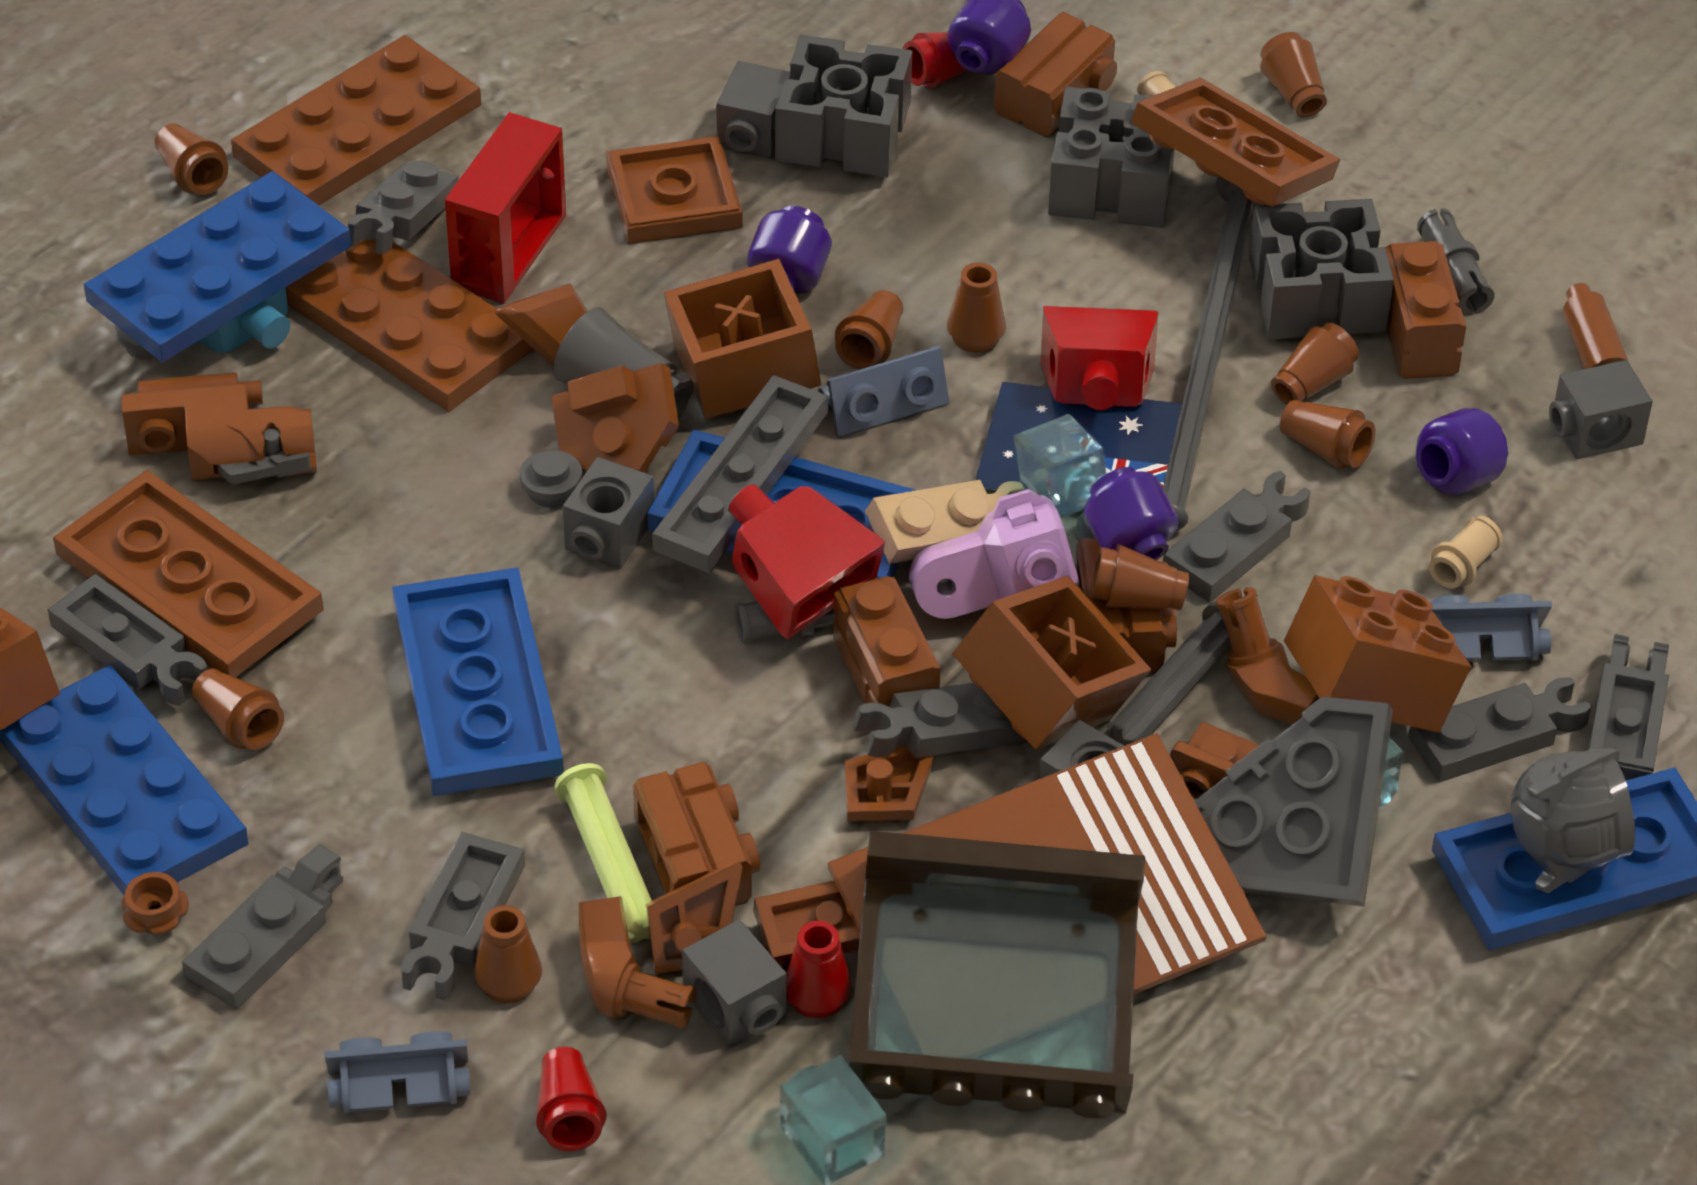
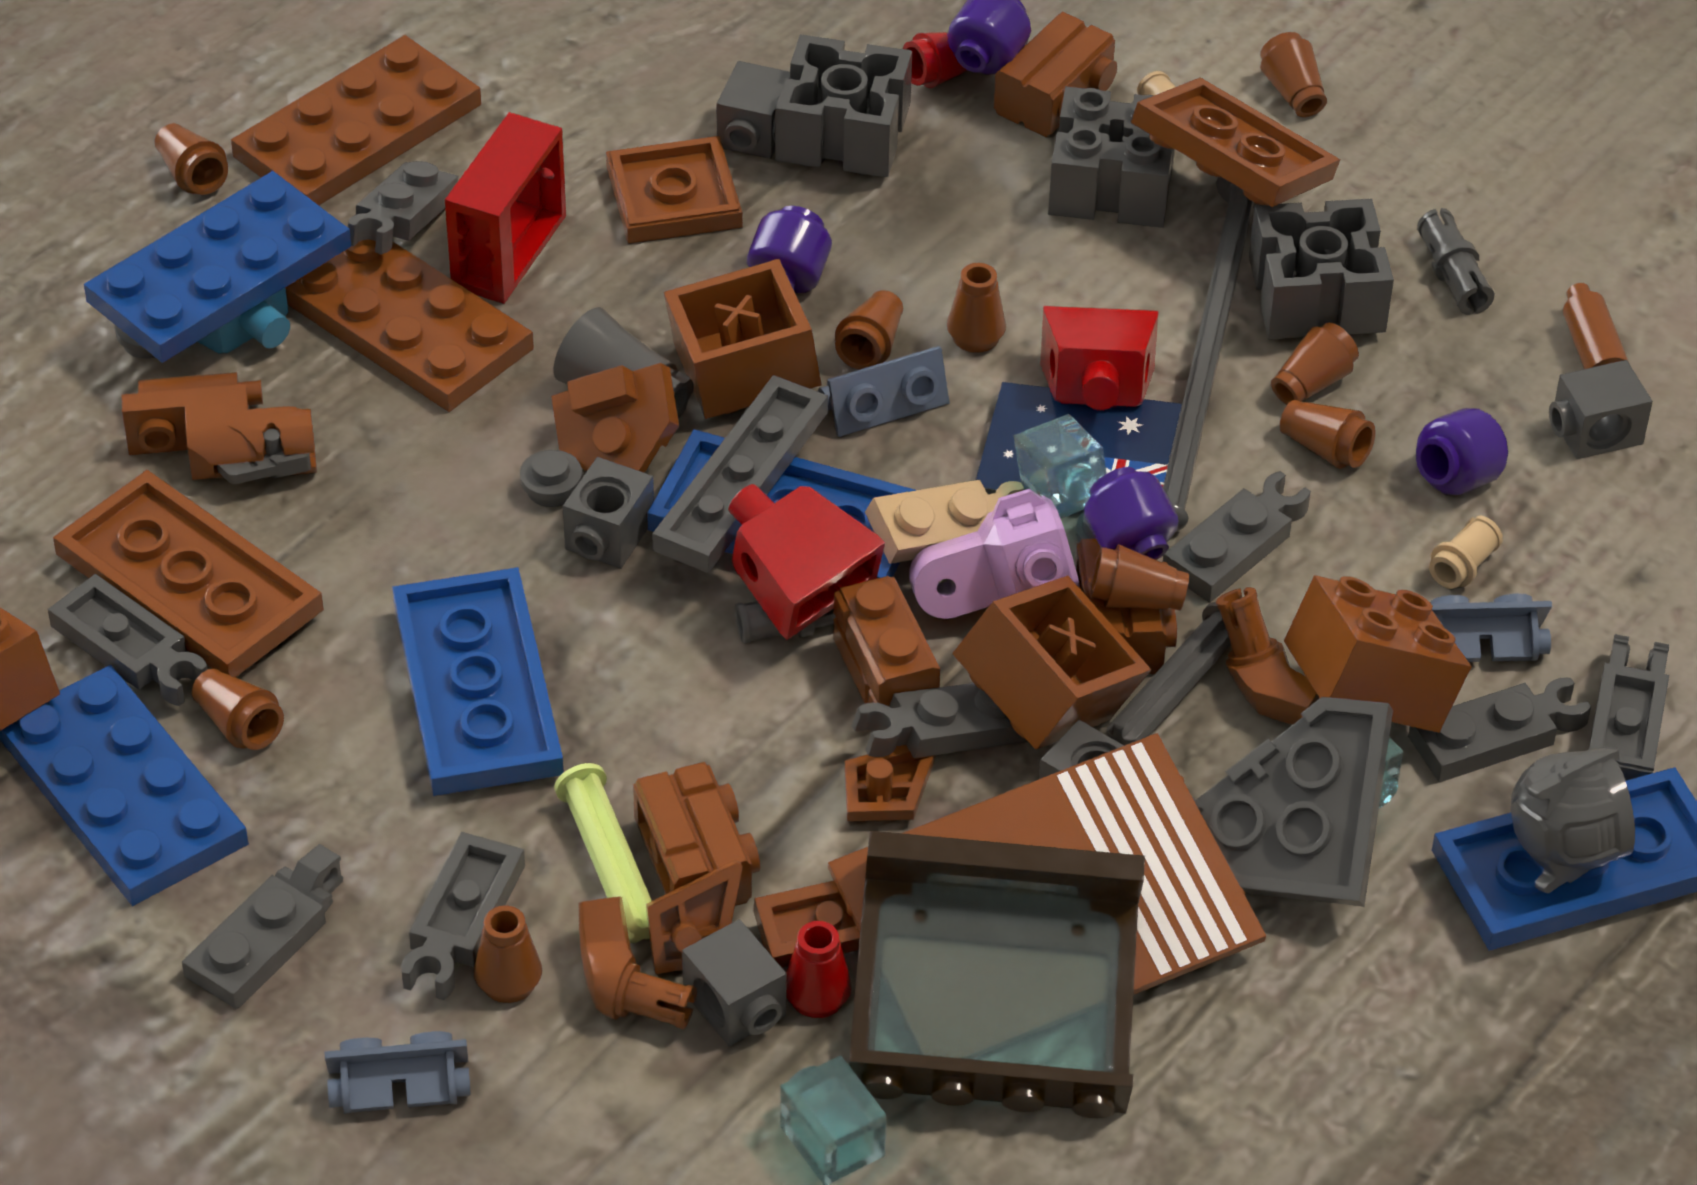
dark orange plate [121,872,189,935] -> none
dark orange piece [496,284,587,366] -> none
red cone [536,1047,607,1152] -> none
dark orange bracket [1170,721,1259,799] -> none
dark orange brick [1385,241,1466,379] -> none

